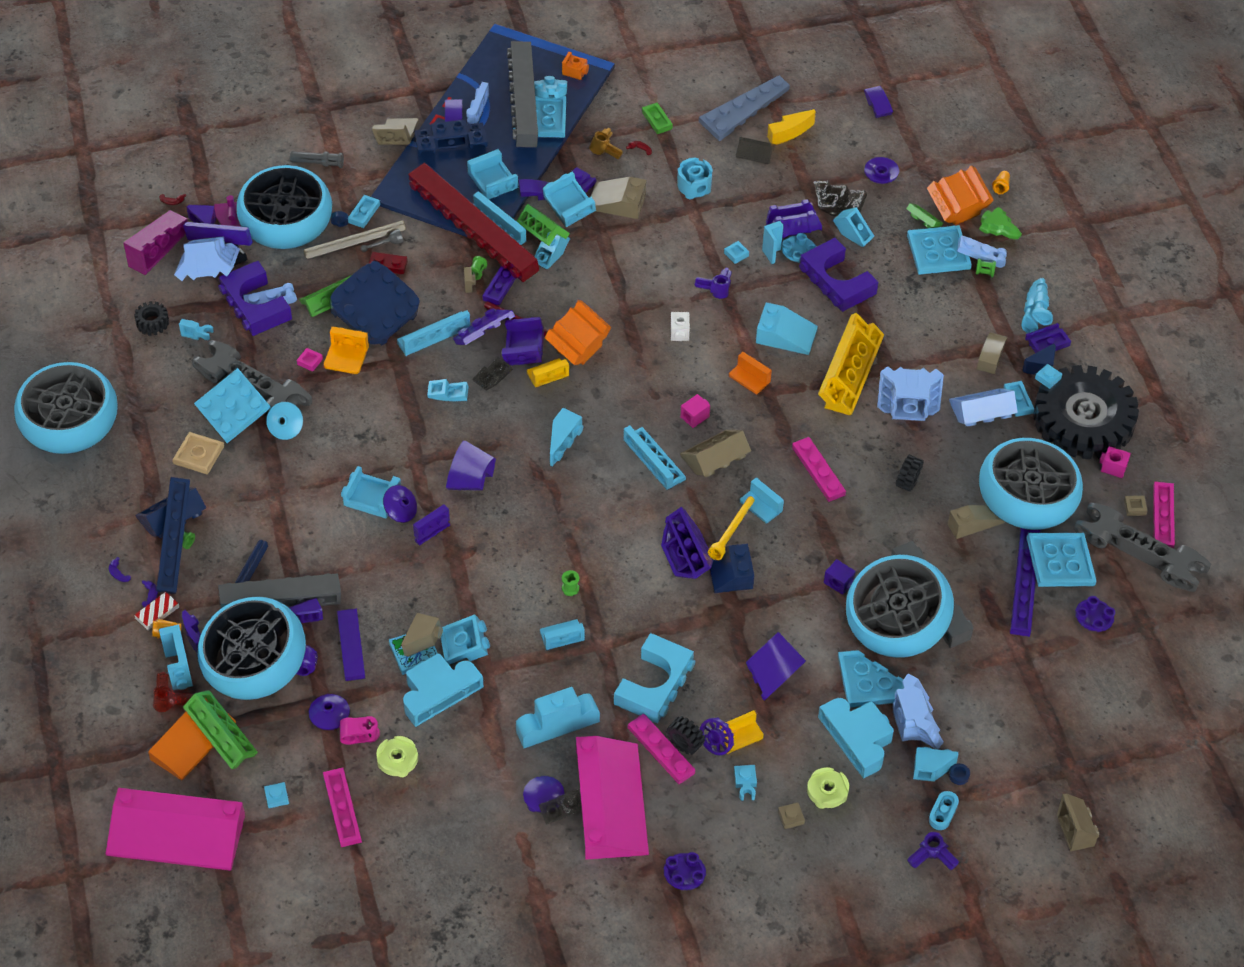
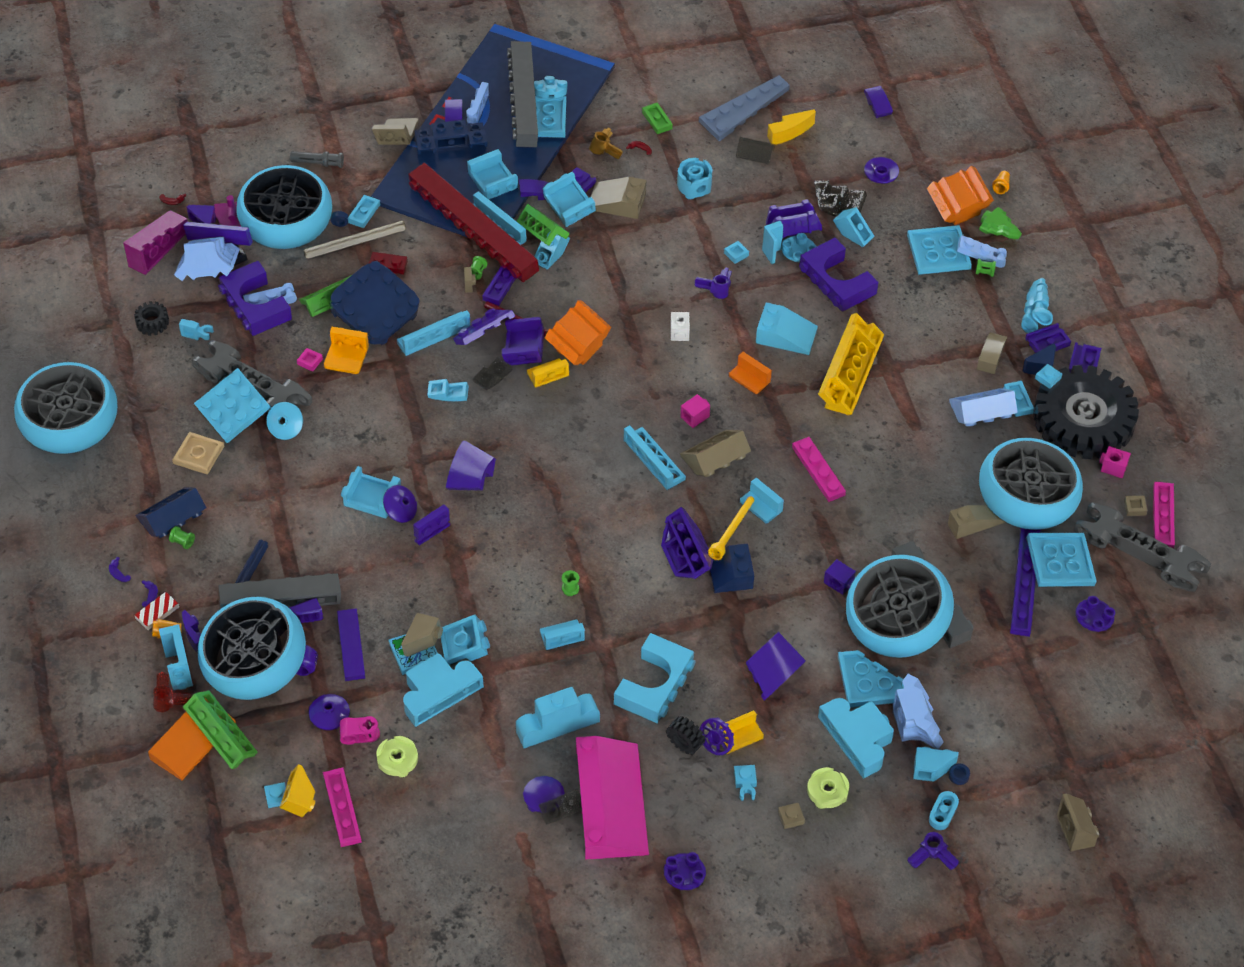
dark pink slope [106,788,245,871] -> none
dark blue plate [156,477,190,594] -> none
dark grey hinge [361,229,404,252] -> none
medium azure slope [550,408,583,467] -> none
orange brick [562,52,589,80] -> none
dark pink plate [628,714,695,784] -> none
light blue slope [877,366,944,421] -> none
black tyre [896,454,924,492] -> none
bright green plate [906,203,943,228] -> none
none -> yellow slope [279,764,315,817]
none -> dark purple plate [1069,342,1102,373]

